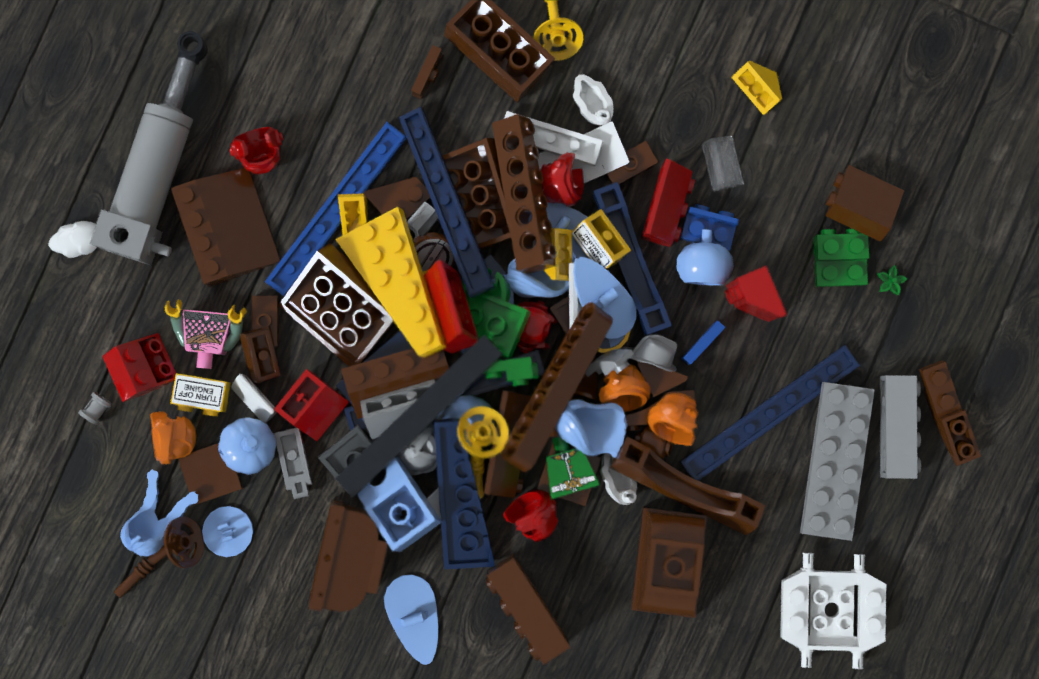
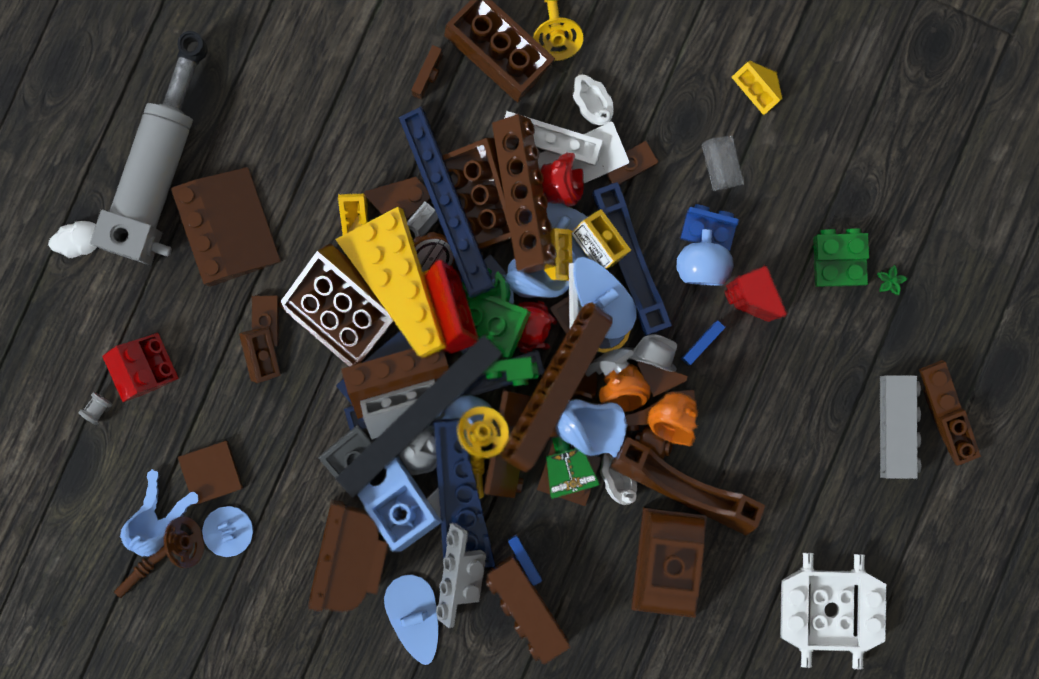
orange helmet [150,412,197,464] -> none
torso [165,300,247,369] -> none
brick [170,373,231,417] -> none
light blue piece [218,417,277,475] -> none
red helmet [229,127,284,175] -> none
white slope [231,374,277,423] -> none
blue tile [265,122,407,296] -> none
red slope [274,369,349,441] -> none
light grey hinge [274,428,312,499] -> none
red helmet [503,490,558,542] -> none
red slope [641,159,695,247] -> none
dark blue tile [680,345,860,481] -> none
light grey plate [800,382,875,541] -> none
reddish brown brick [825,165,904,242] -> none
none -> light grey bracket [436,523,486,628]
none -> blue tile [508,534,542,586]

